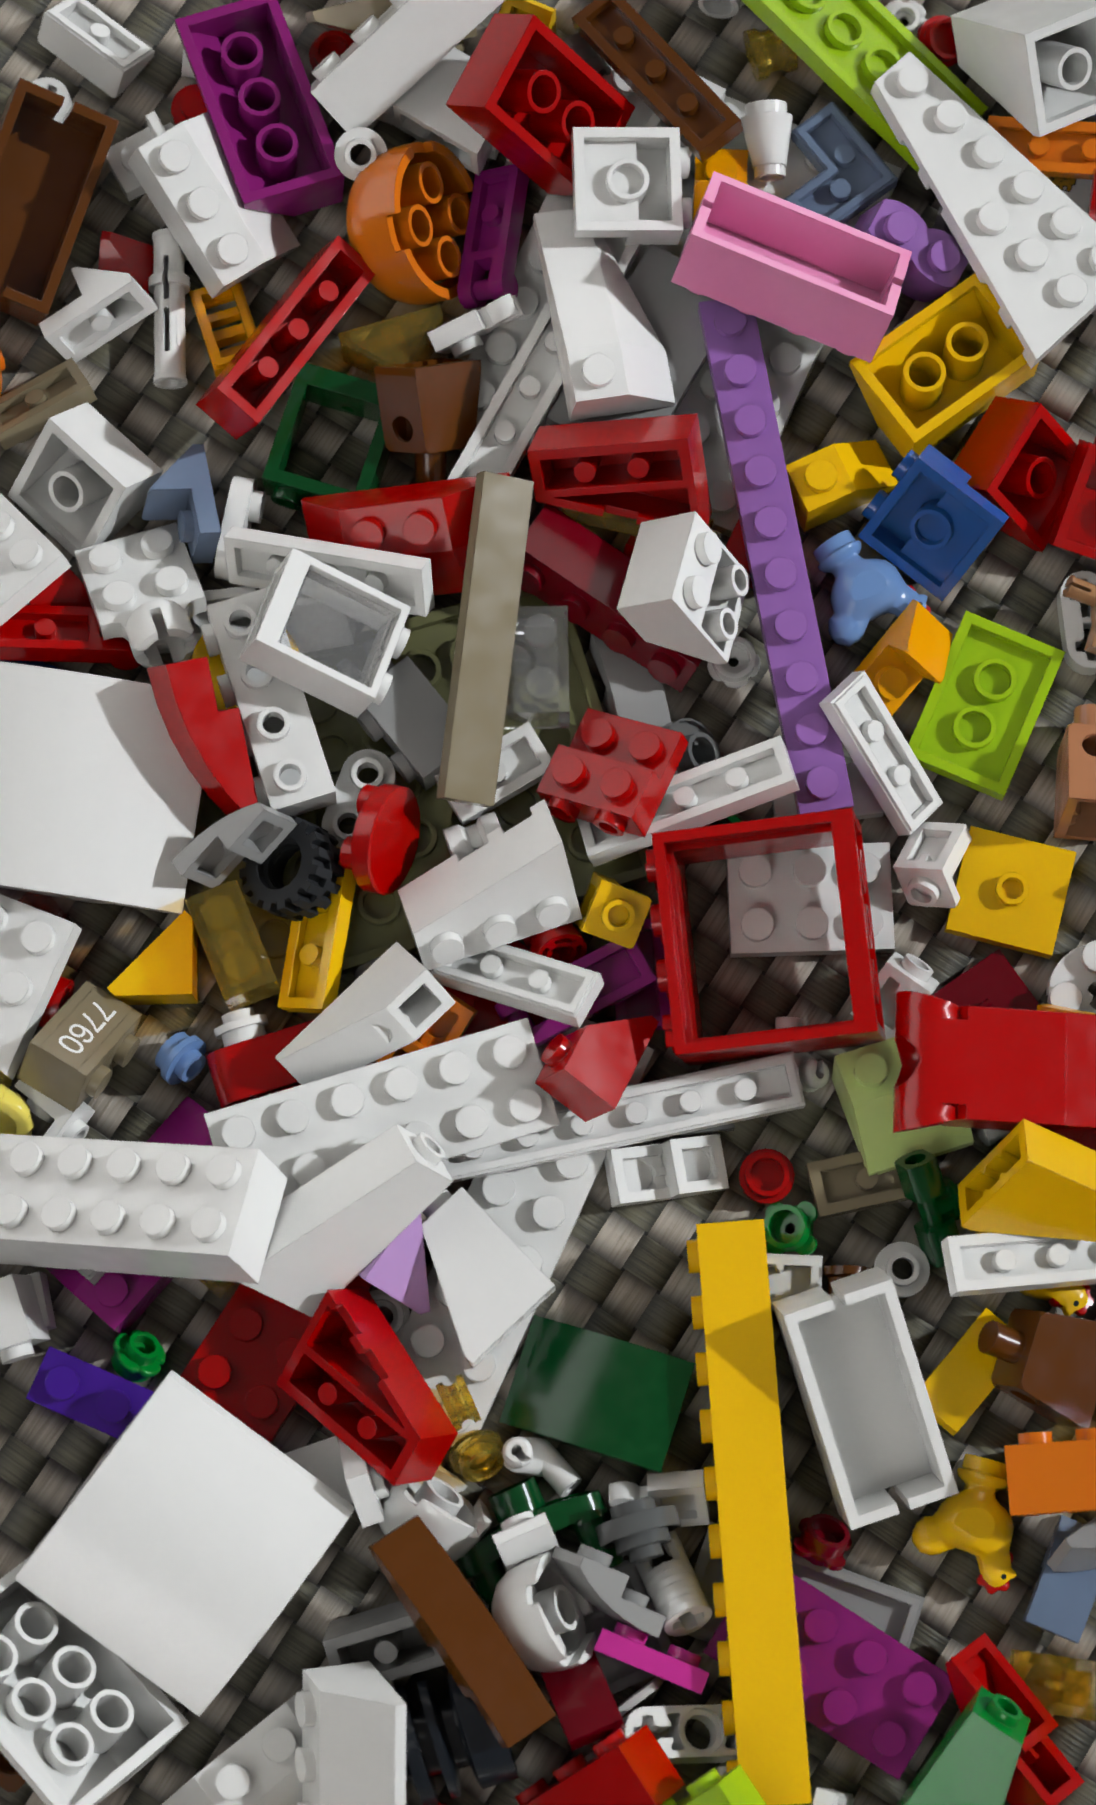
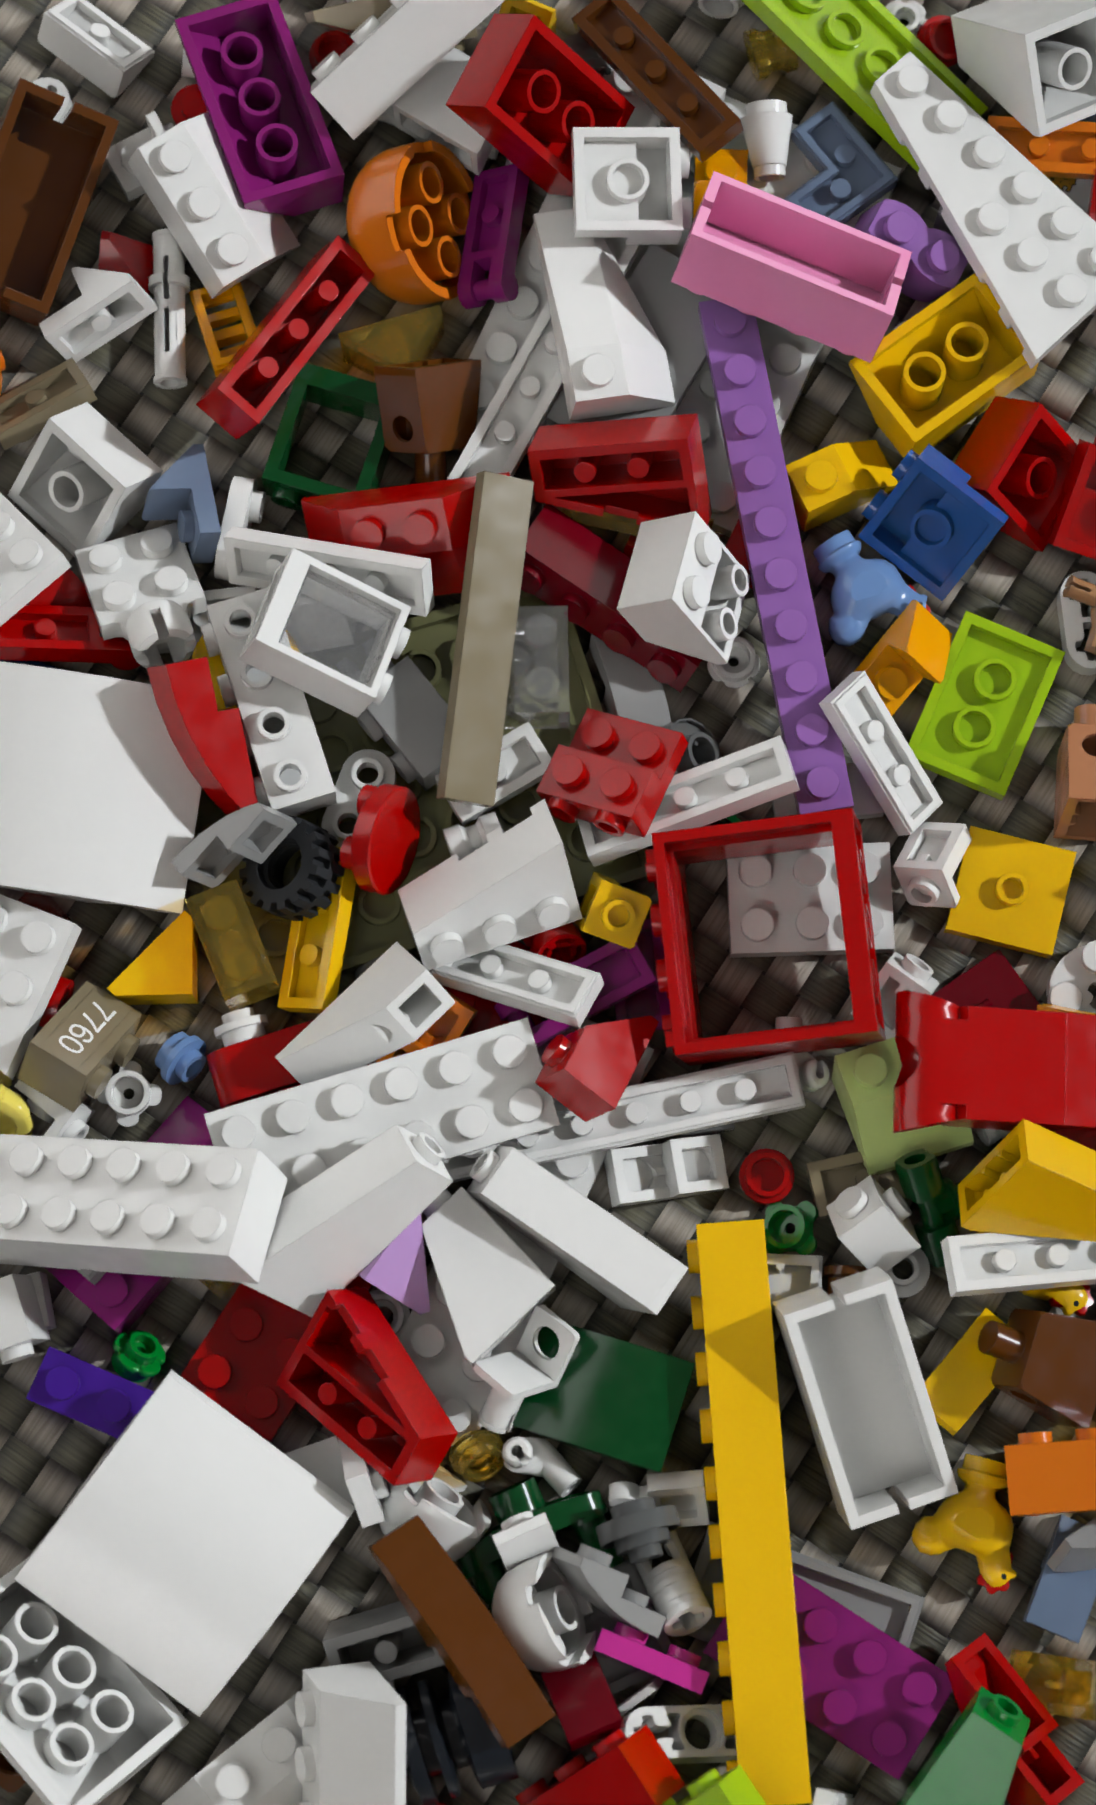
white plate [334,127,387,181] -> none
white plate [427,293,524,359] -> none
clear yellow bush [435,1374,482,1431] -> none
dark red plate [792,1514,852,1571] -> none
none -> white plate [97,1061,162,1127]
none -> white slope [466,1146,689,1315]
none -> white bracket [473,1305,580,1434]
none -> white brick [826,1175,921,1272]

